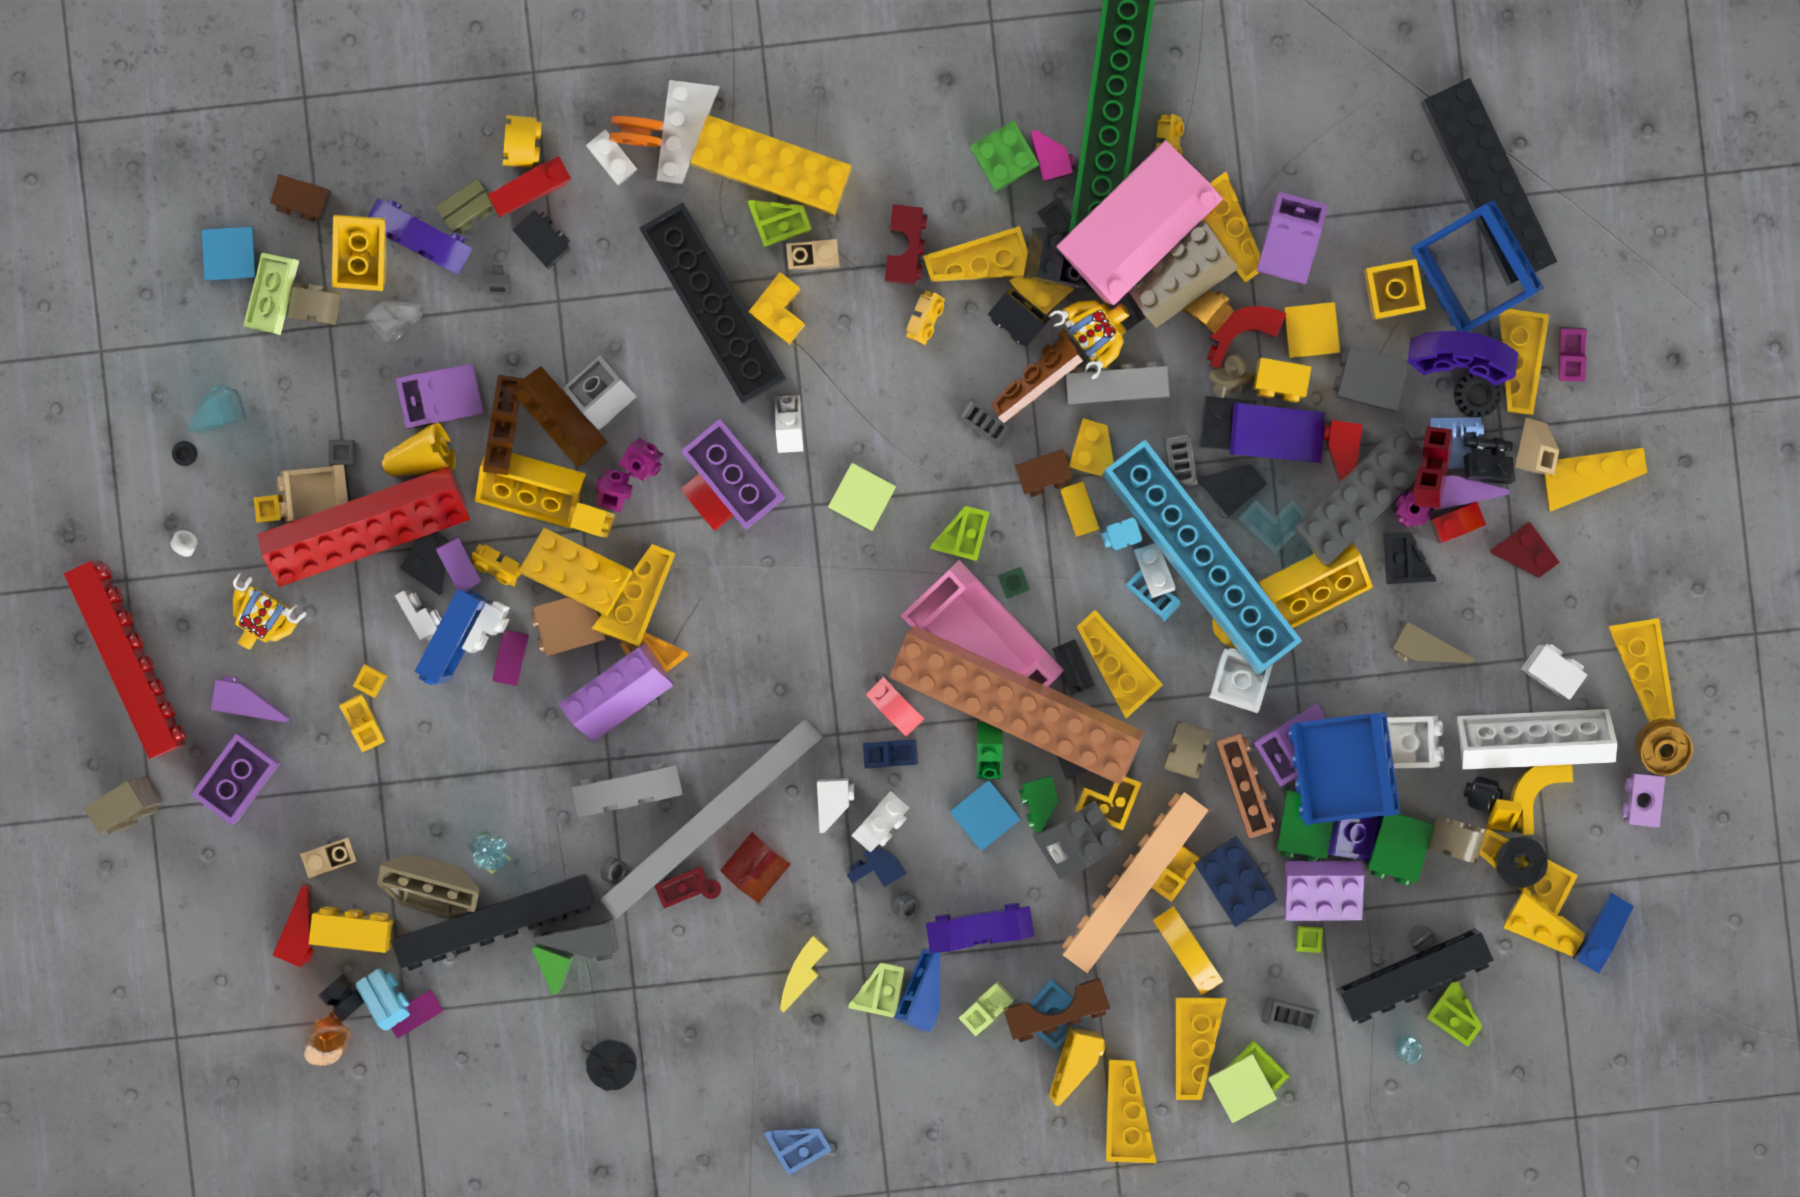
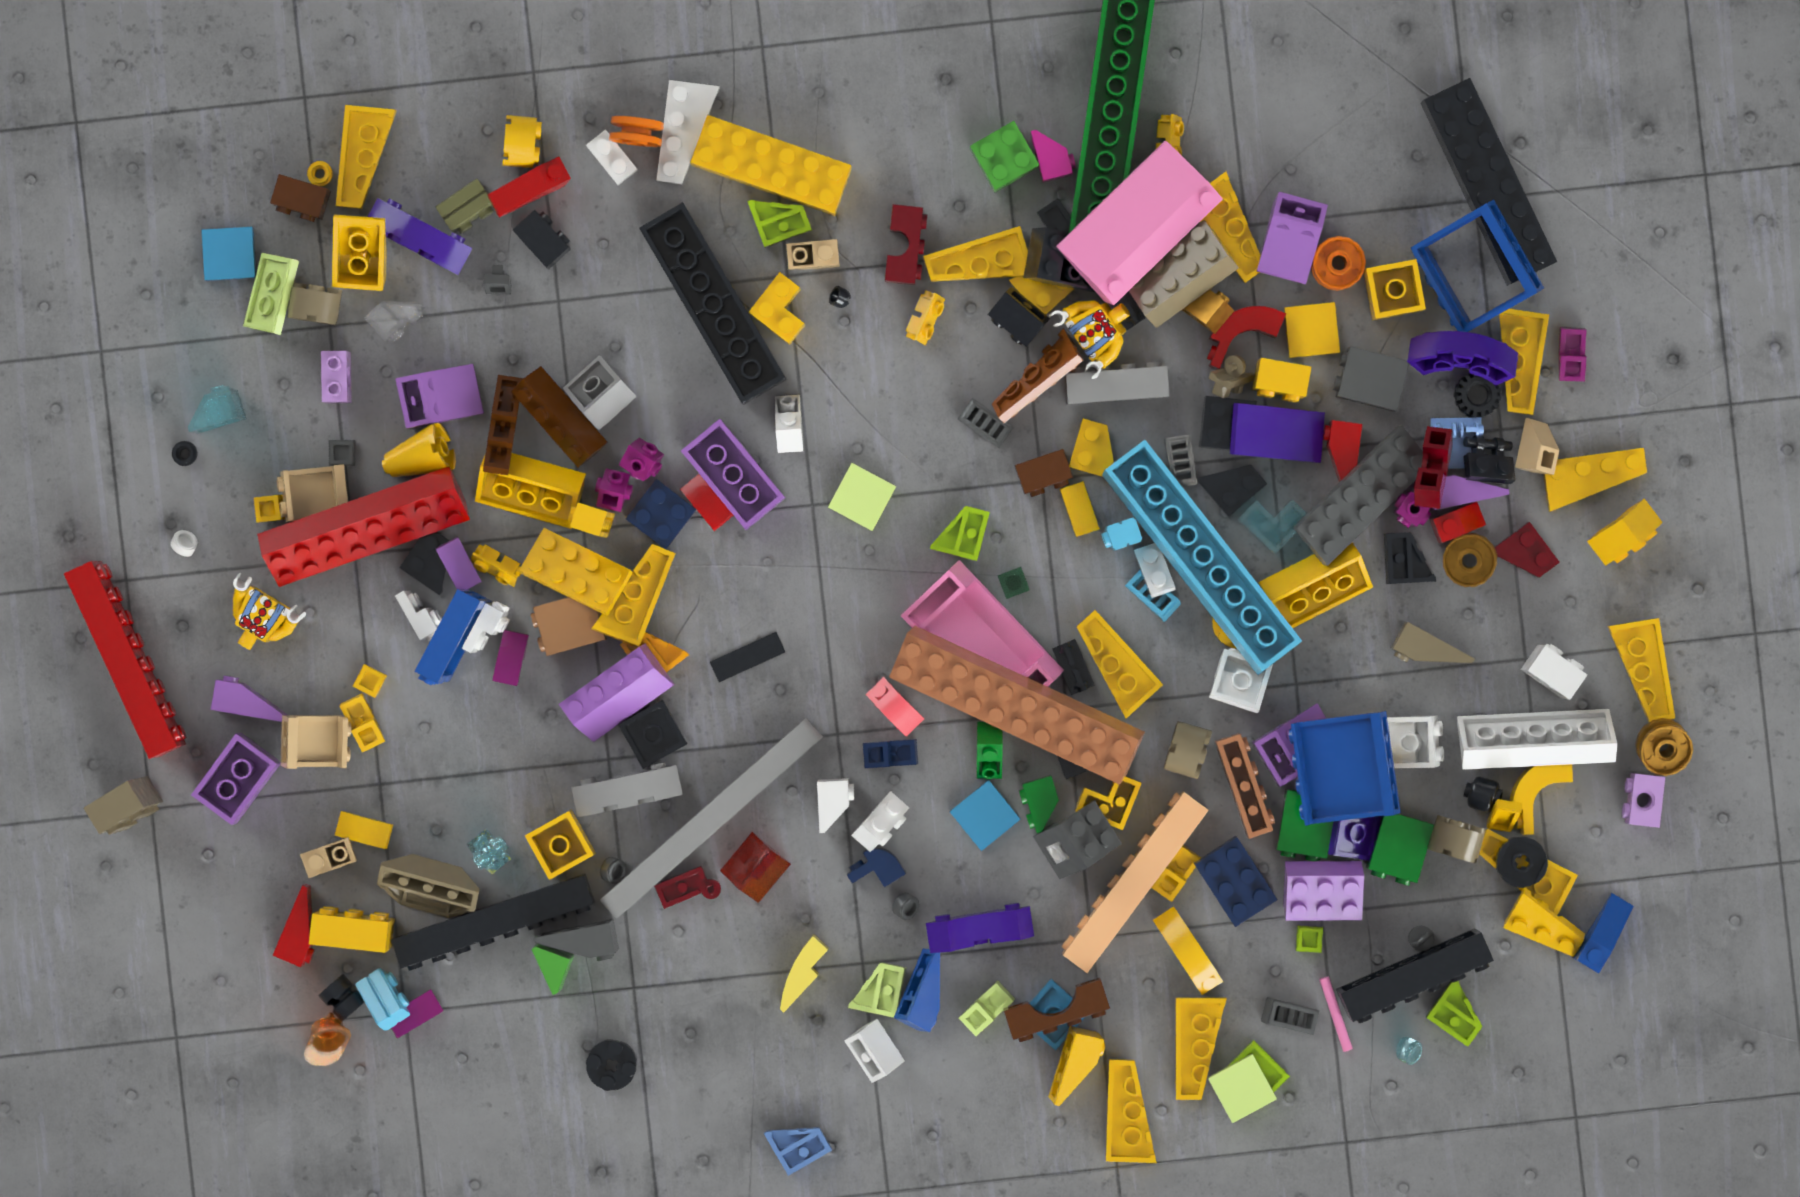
none -> tan panel [281,715,351,769]
none -> yellow plate [307,161,333,187]
none -> lavender brick [321,351,352,403]
none -> yellow slope [335,811,393,849]
none -> yellow wing [336,105,397,209]
none -> yellow brick [525,809,596,880]
none -> black plate [618,700,688,769]
none -> dark blue plate [626,479,696,549]
none -> black sticker [710,632,785,682]
none -> black hinge [829,286,851,308]
none -> white brick [844,1019,905,1083]
none -> orange wheel [1311,236,1366,291]
none -> bright pink bar [1319,976,1353,1052]
none -> pearl gold wheel [1443,533,1497,587]
none -> yellow brick [1587,498,1663,566]

